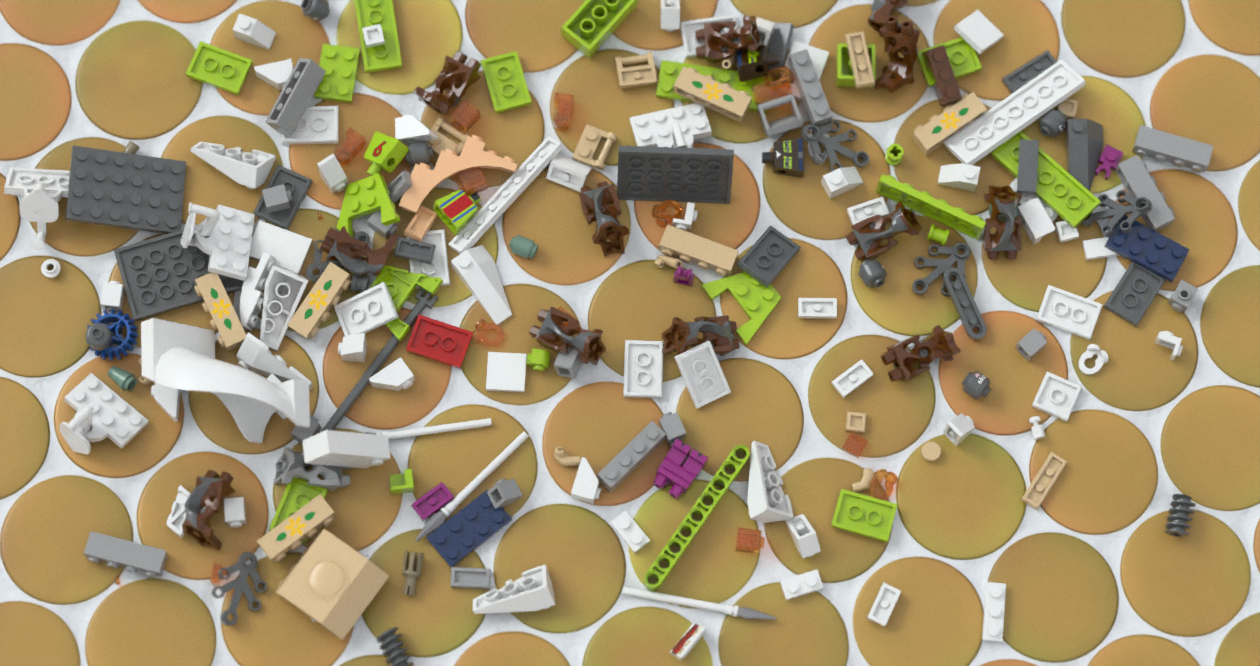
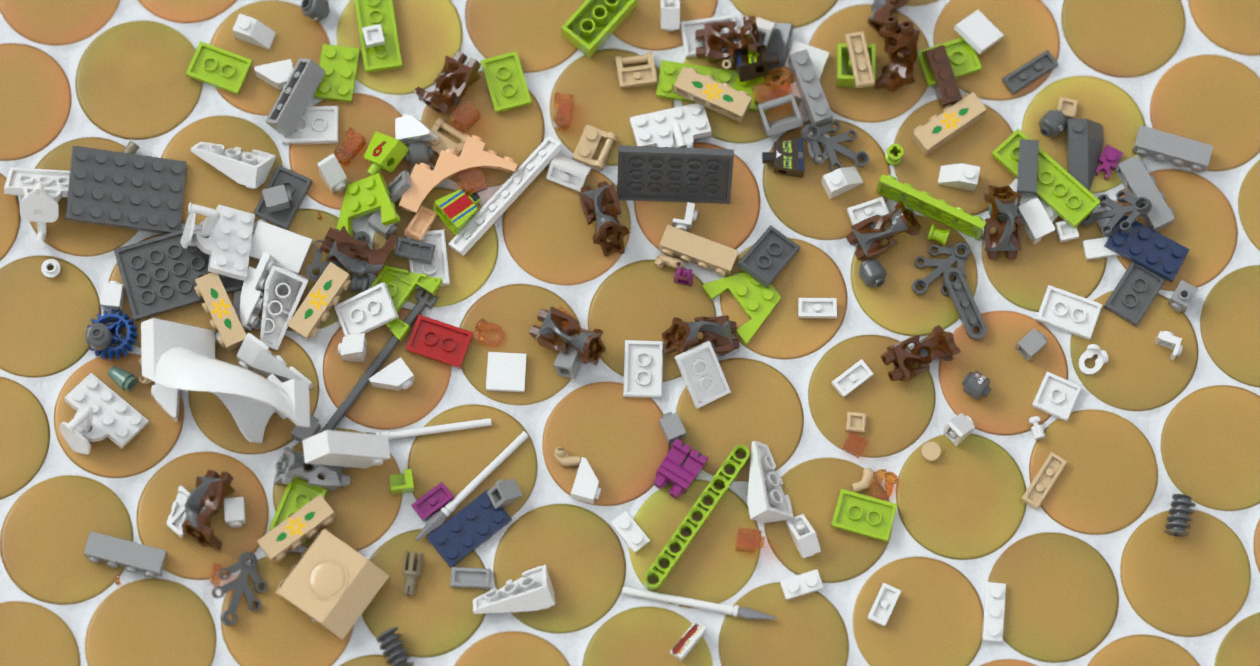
white wedge [451,245,512,326] -> none
sand green brick [509,235,539,259] -> none
lime plate [526,348,551,372] -> none
light grey brick [597,421,666,493] -> none
clear orange piece [652,200,682,228] -> none
white plate [944,59,1086,165] -> none

